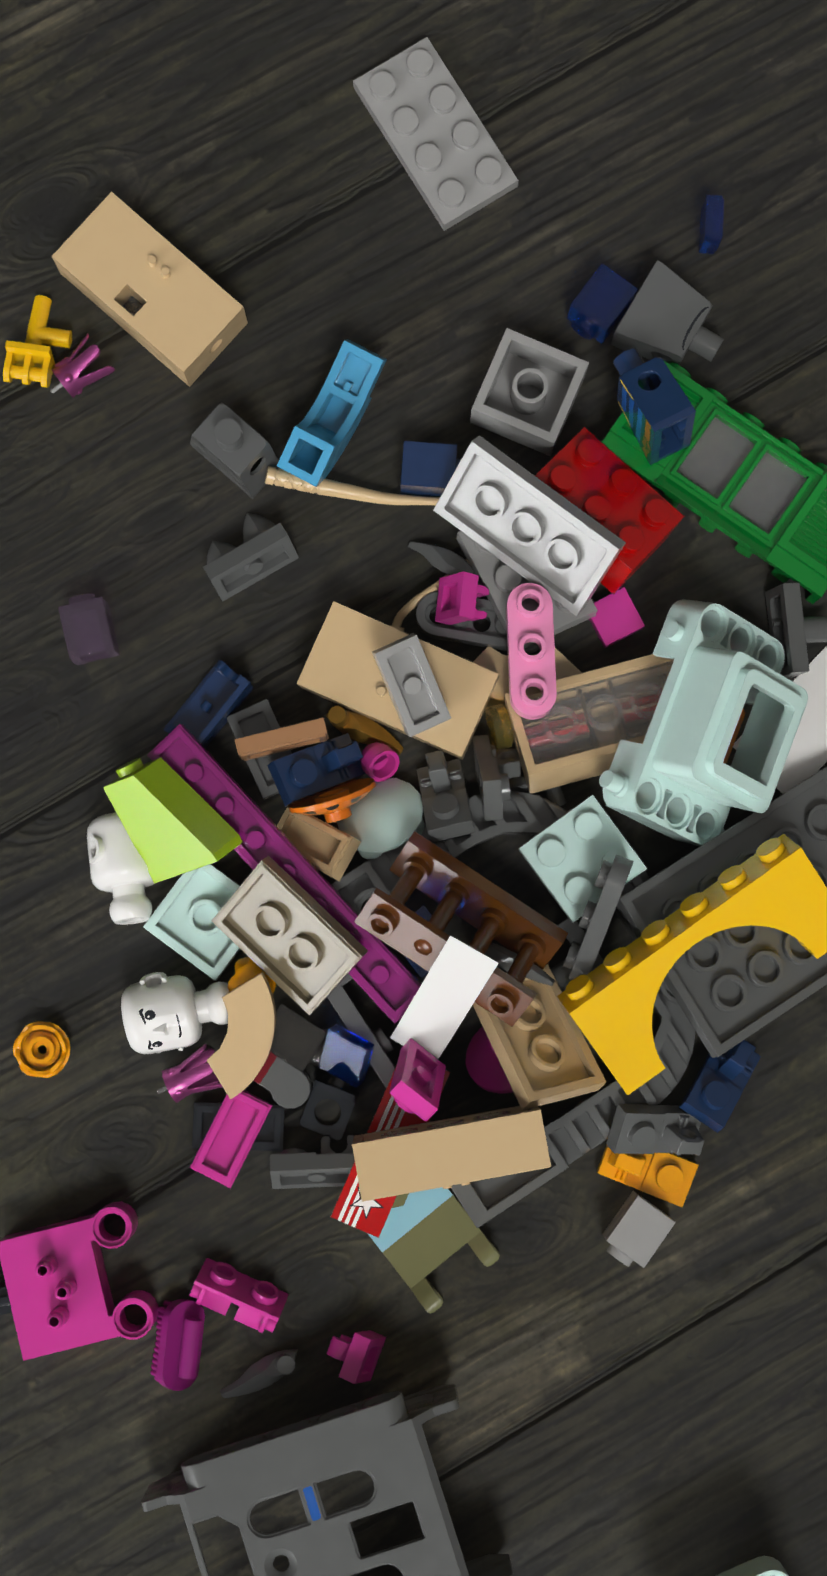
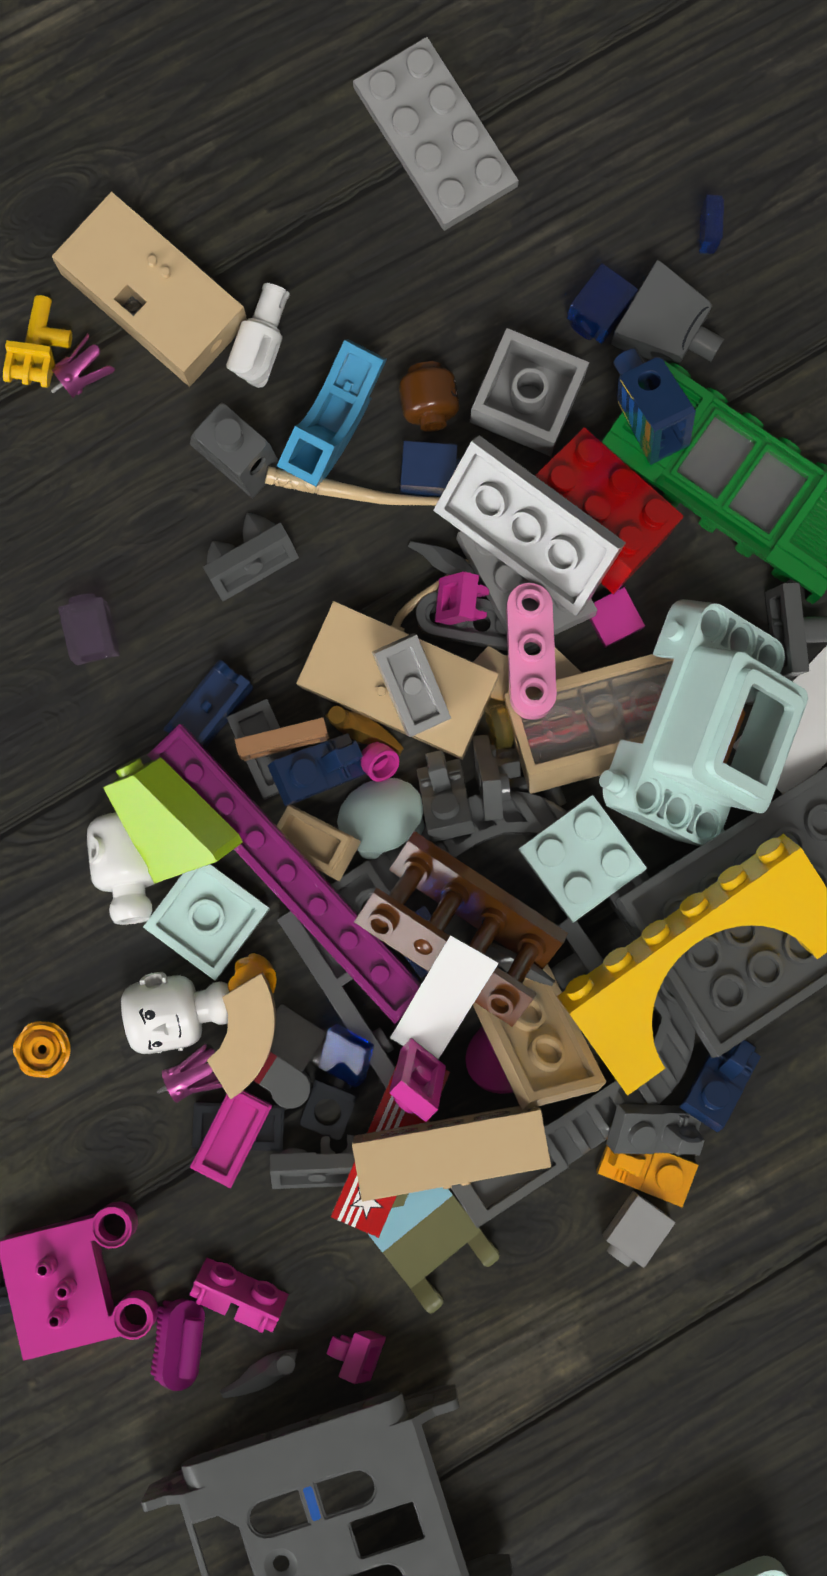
tile [211,856,368,1015] -> none
orange dish [288,778,376,823] -> none
dark grey plate [563,855,634,980] -> none
none -> white arm [226,283,290,388]
none -> reddish brown head [399,361,460,431]

